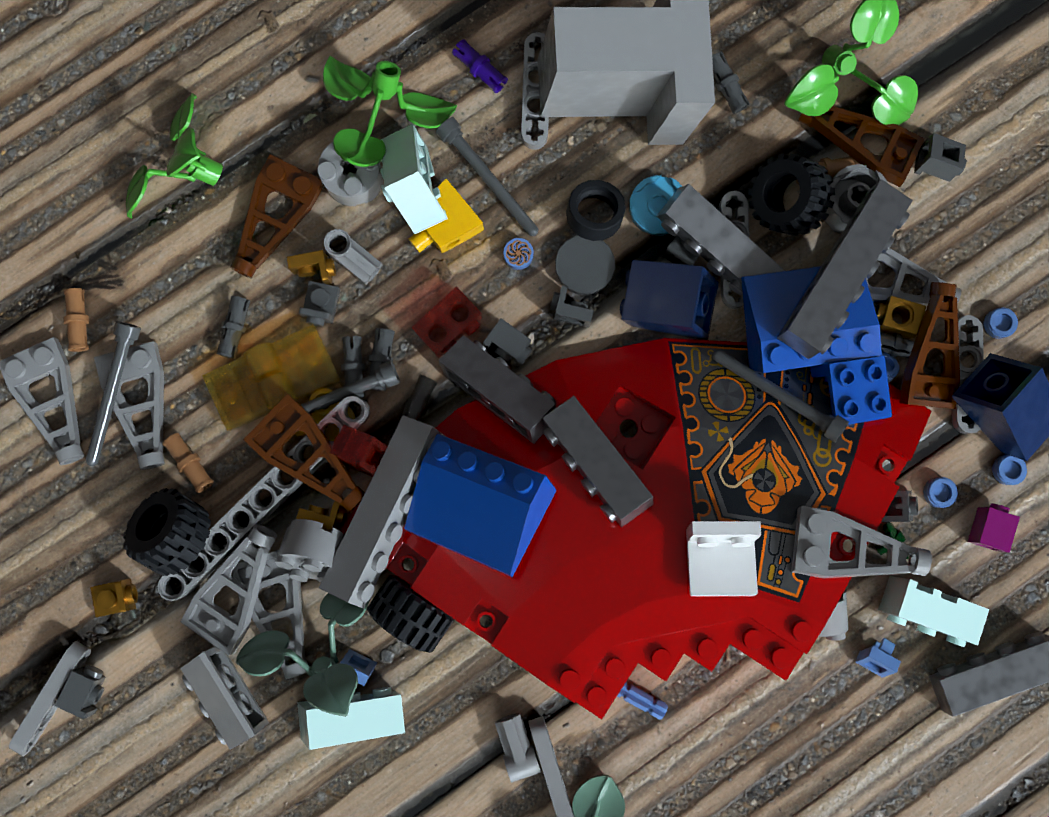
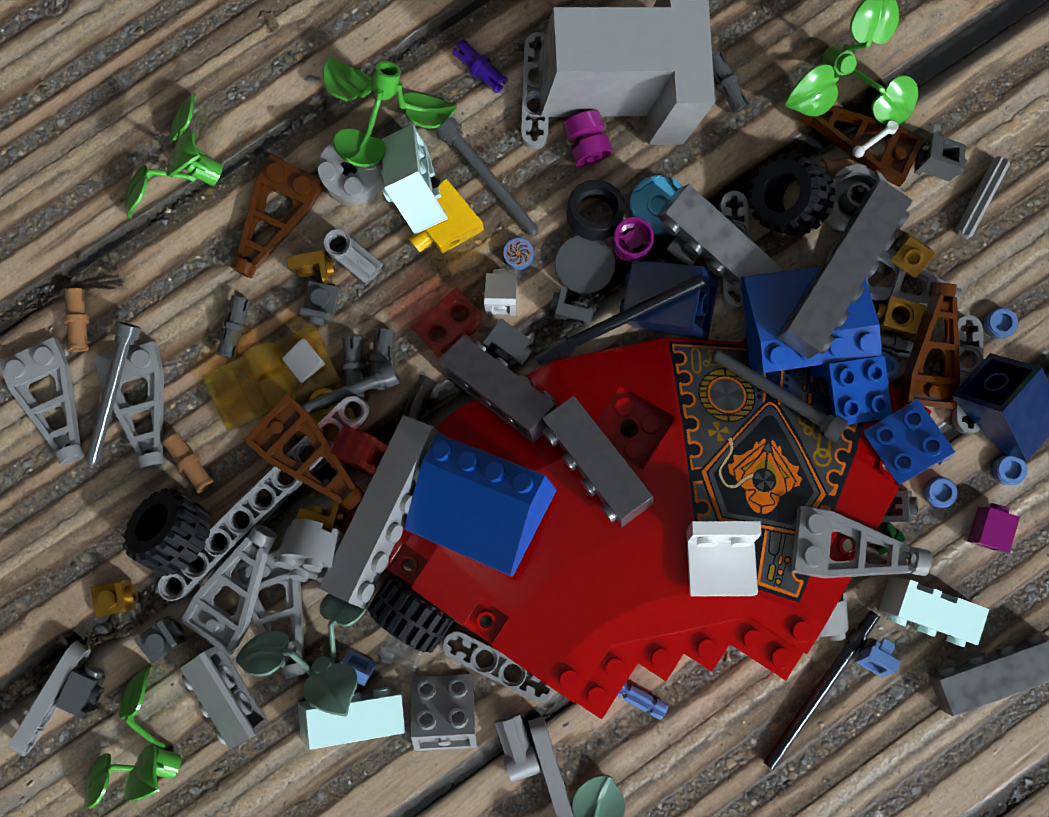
none -> bright green plant [84,666,181,809]
none -> dark grey bracket [135,616,186,664]
none -> light grey slope [282,337,325,383]
none -> clear piece [379,634,424,672]
none -> light grey bracket [411,674,477,751]
none -> light grey beam [443,630,554,702]
none -> white slope [484,269,517,316]
none -> black bar [535,274,706,364]
none -> magenta wheel [563,110,613,166]
none -> magenta wheel [611,217,654,265]
none -> black bar [763,610,881,770]
none -> white hinge [852,121,899,158]
none -> blue bracket [863,399,955,485]
none -> pearl gold bracket [892,232,936,278]
none -> light grey axle [955,156,1010,239]

